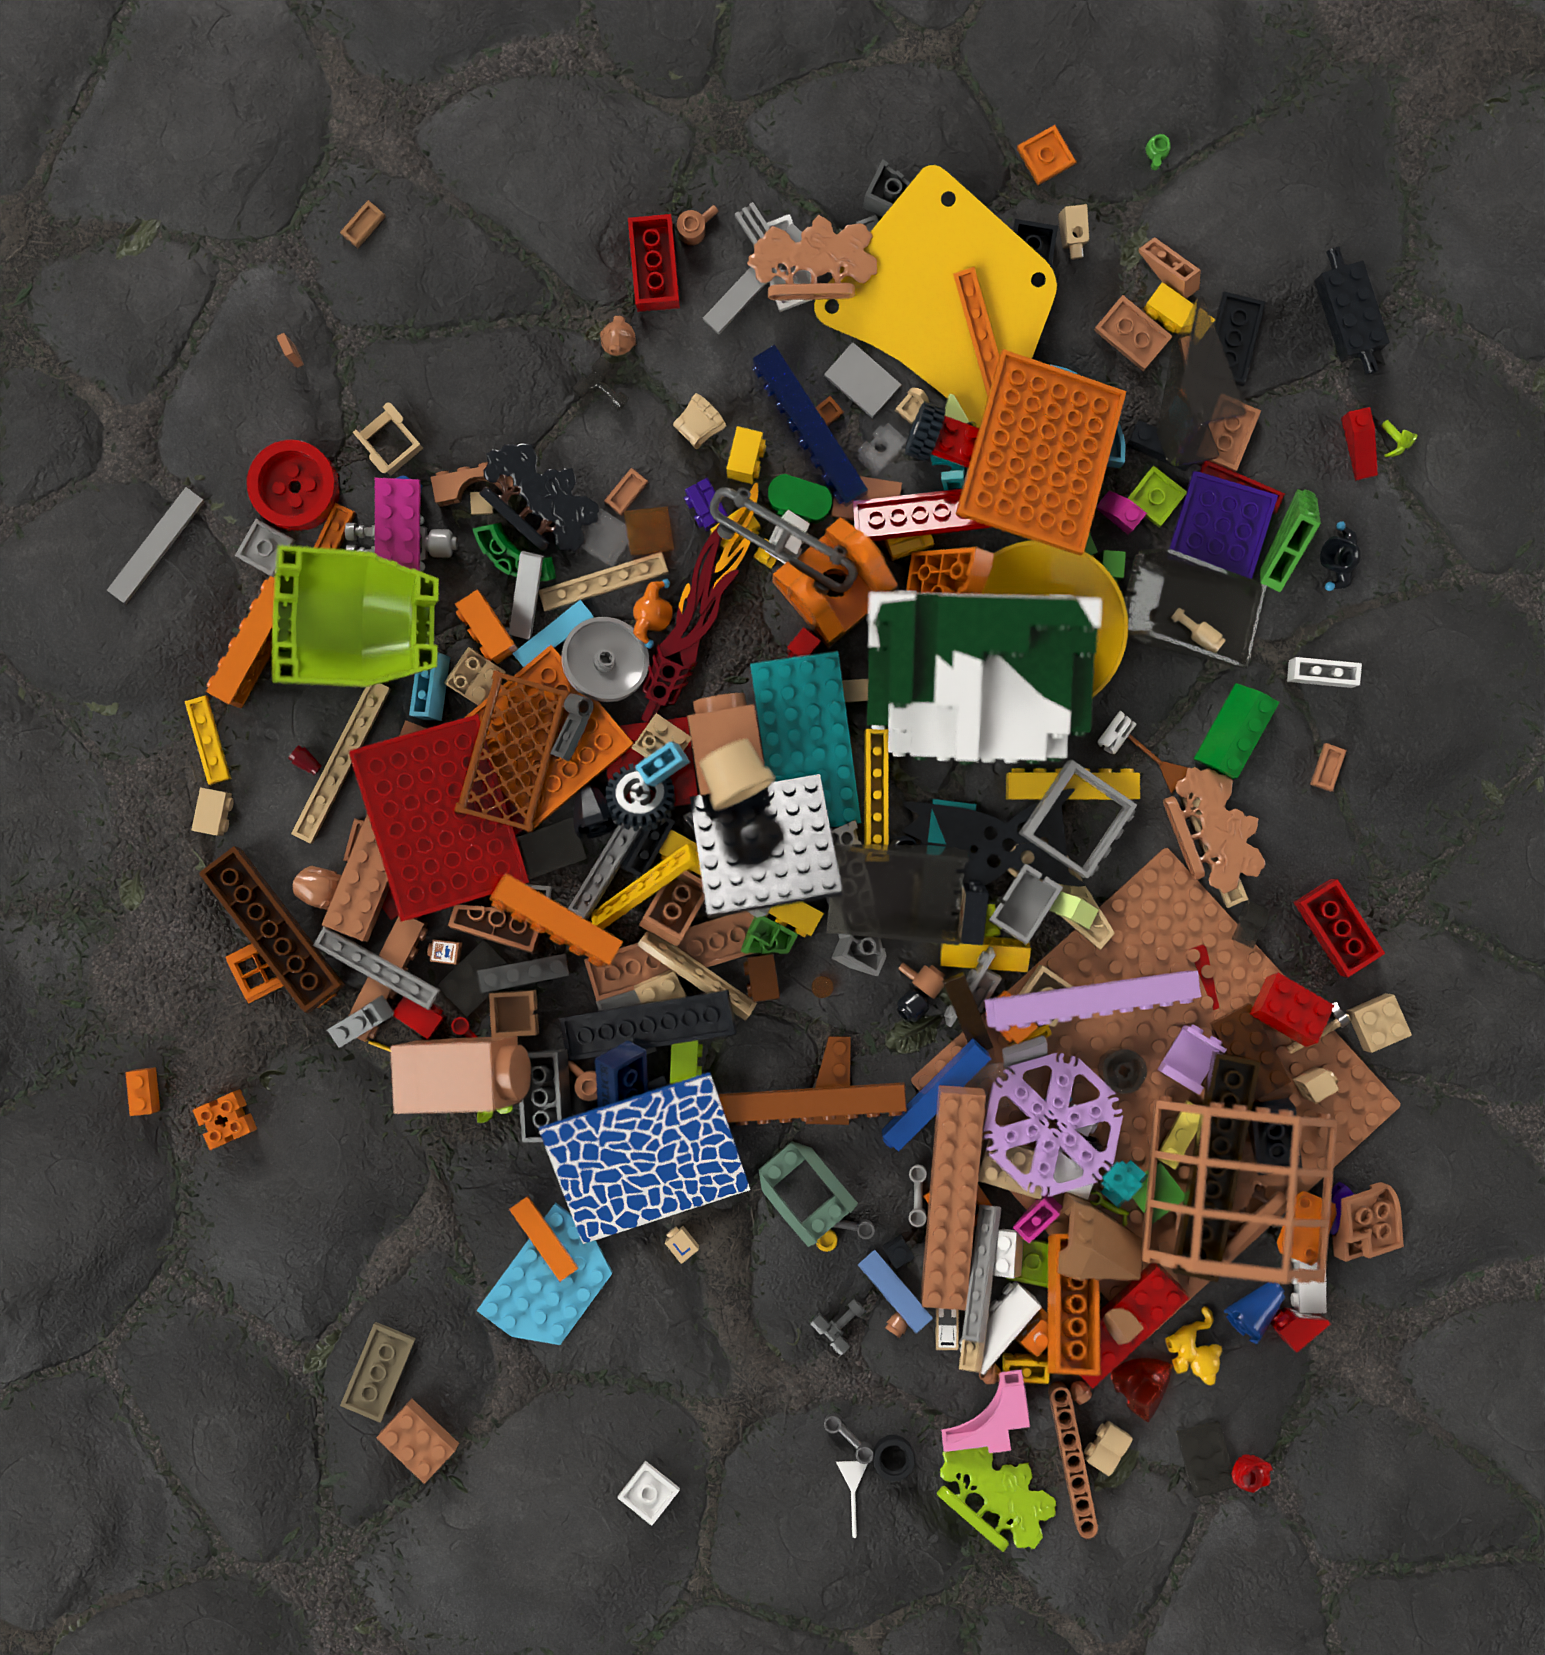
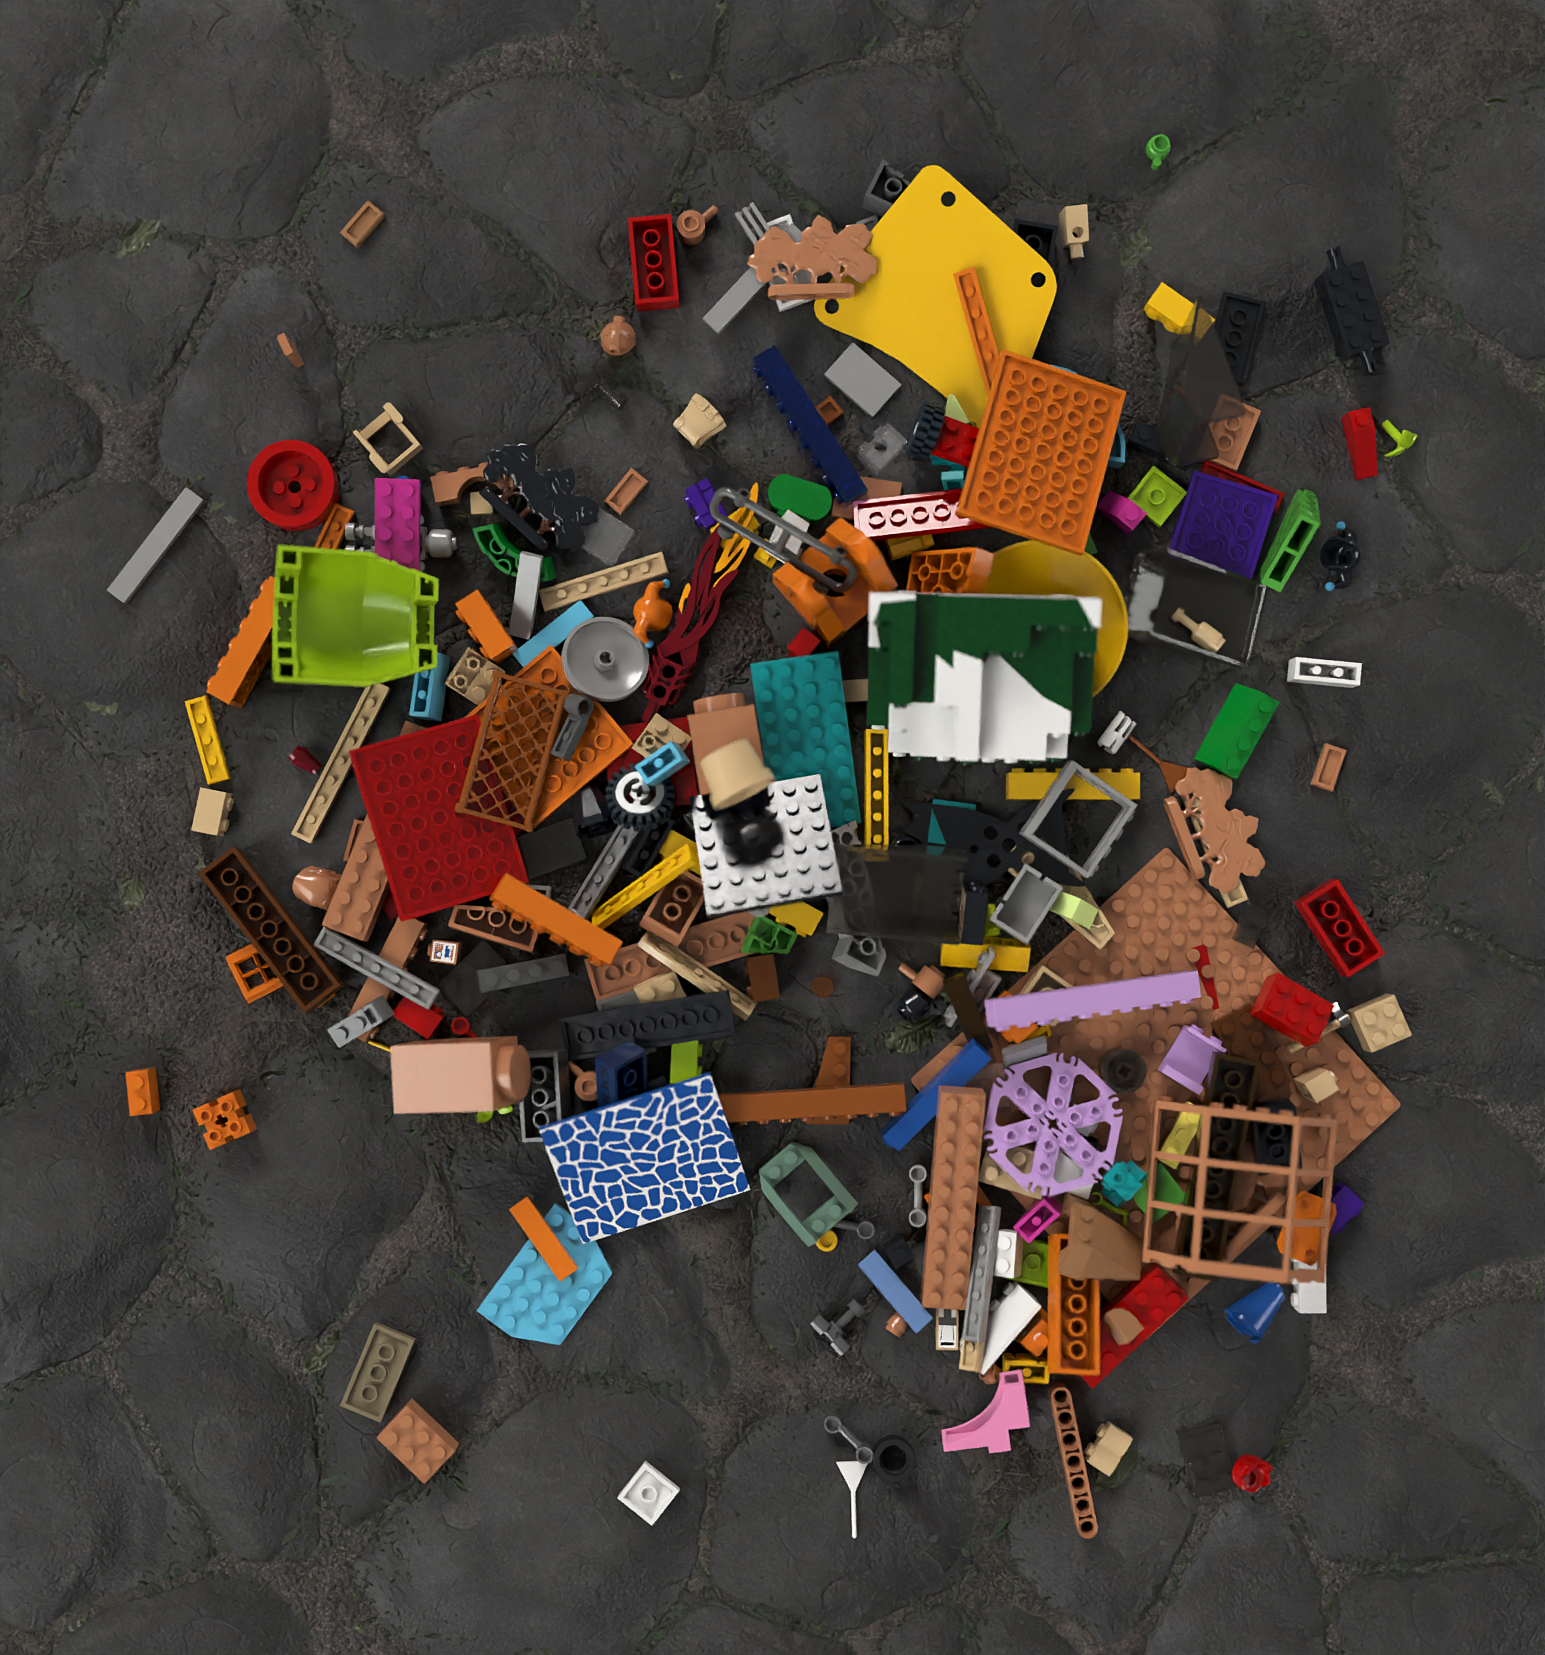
light grey tile [235,519,295,578] -> none
medium nougat piece [489,989,539,1038] -> none
clear orange plate [624,506,674,555] -> none
tan brick [665,1226,699,1264] -> none
yellow brick [727,426,766,484] -> none
tan tile [895,388,930,424] -> none
lime plant [936,1446,1056,1552] -> none
orange plate [1016,125,1076,185] -> none
nougat plate [1069,1381,1092,1405] -> none
nougat plate [1094,295,1173,371] -> none
bright green brick [1100,550,1126,583] -> none
clear red brick [1111,1358,1172,1422] -> none
nougat slope [1139,237,1201,299] -> none
yellow animal [1165,1306,1222,1385] -> none
red slope [1270,1308,1331,1352] -> none
nougat slope [1332,1182,1404,1261] -> none

